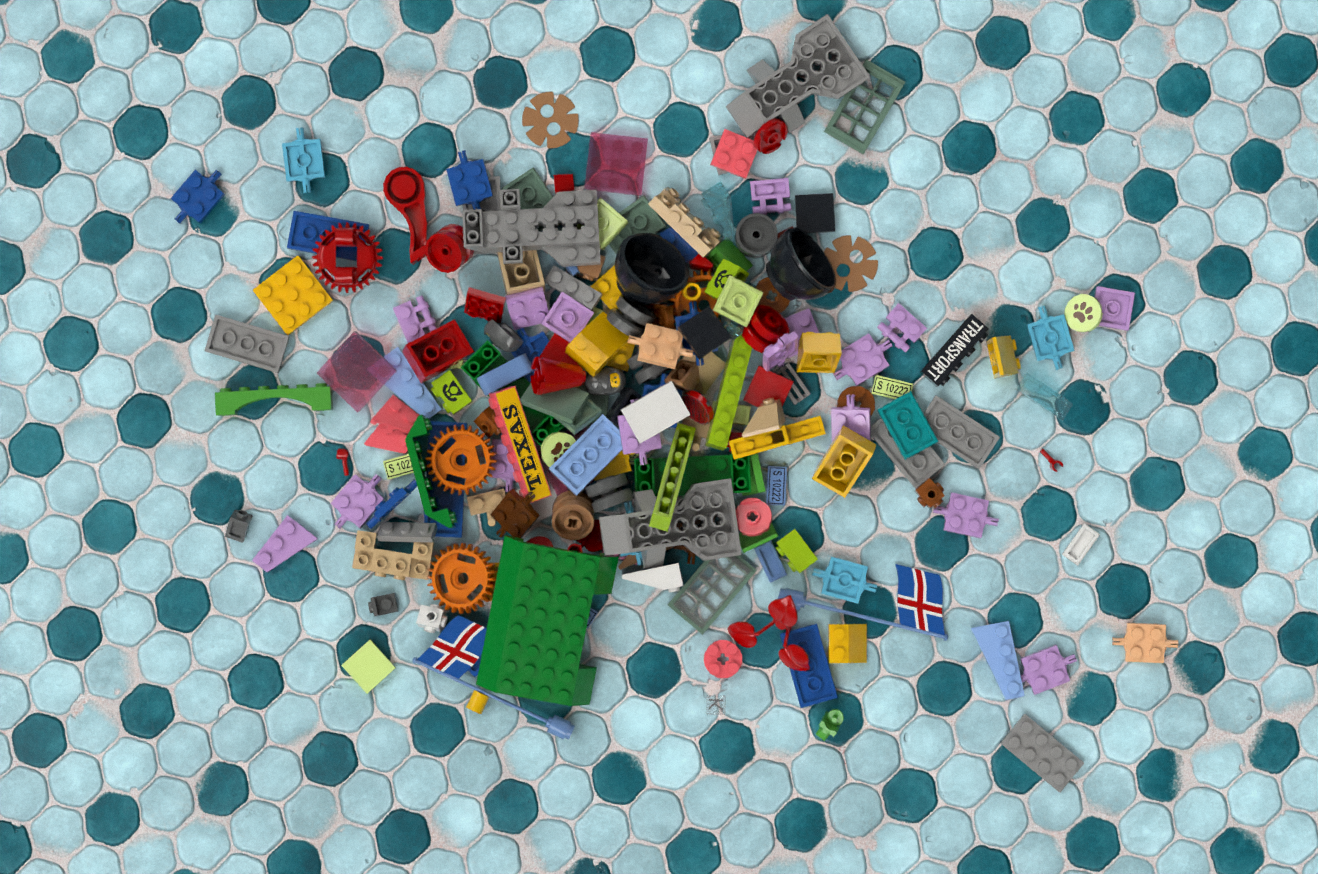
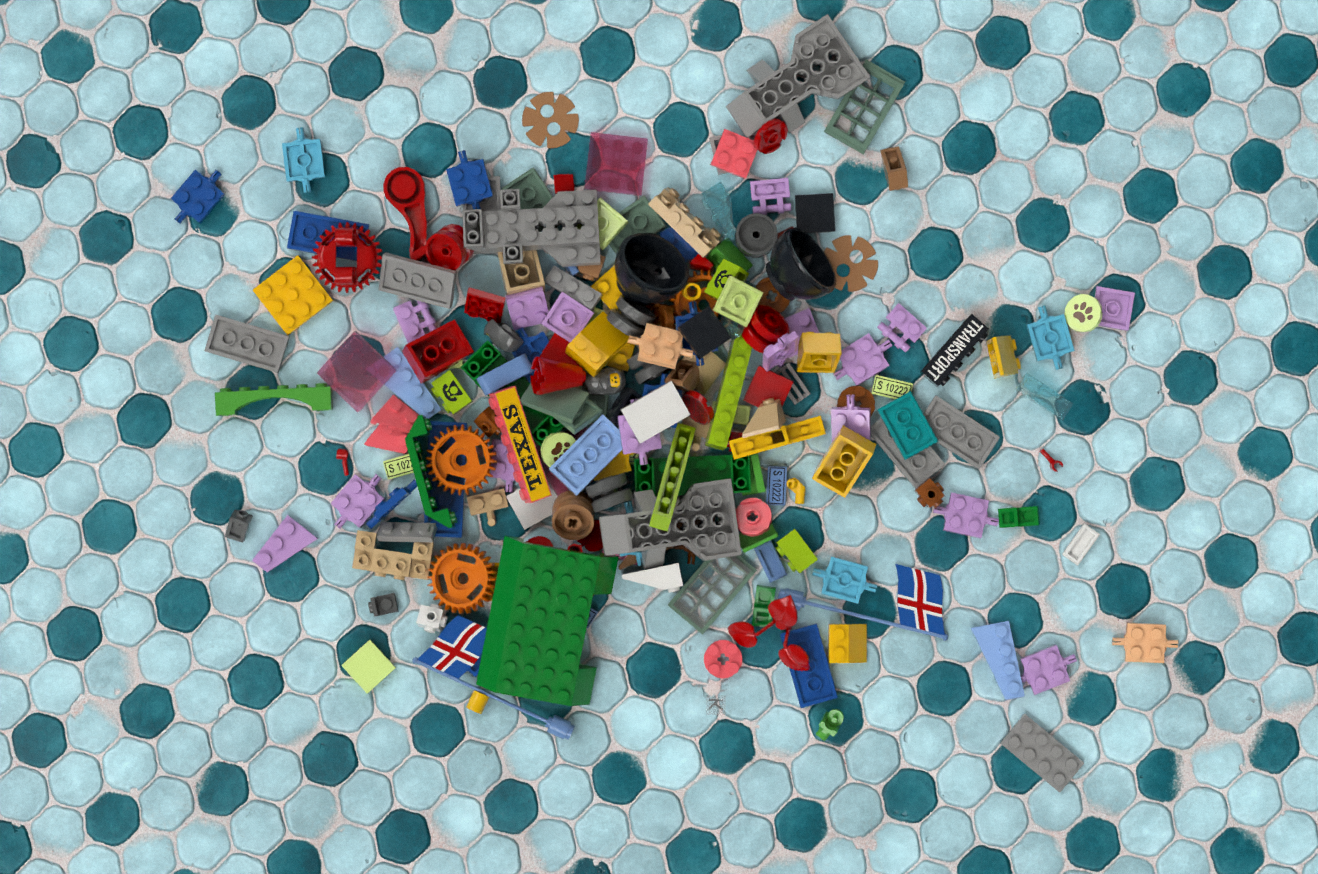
reddish brown plate [490,489,540,538] -> none
none -> light grey plate [378,253,457,309]
none -> green slope [752,585,776,628]
none -> yellow arm [786,478,805,504]
none -> medium nougat slope [880,146,908,191]
none -> green slope [998,506,1040,528]

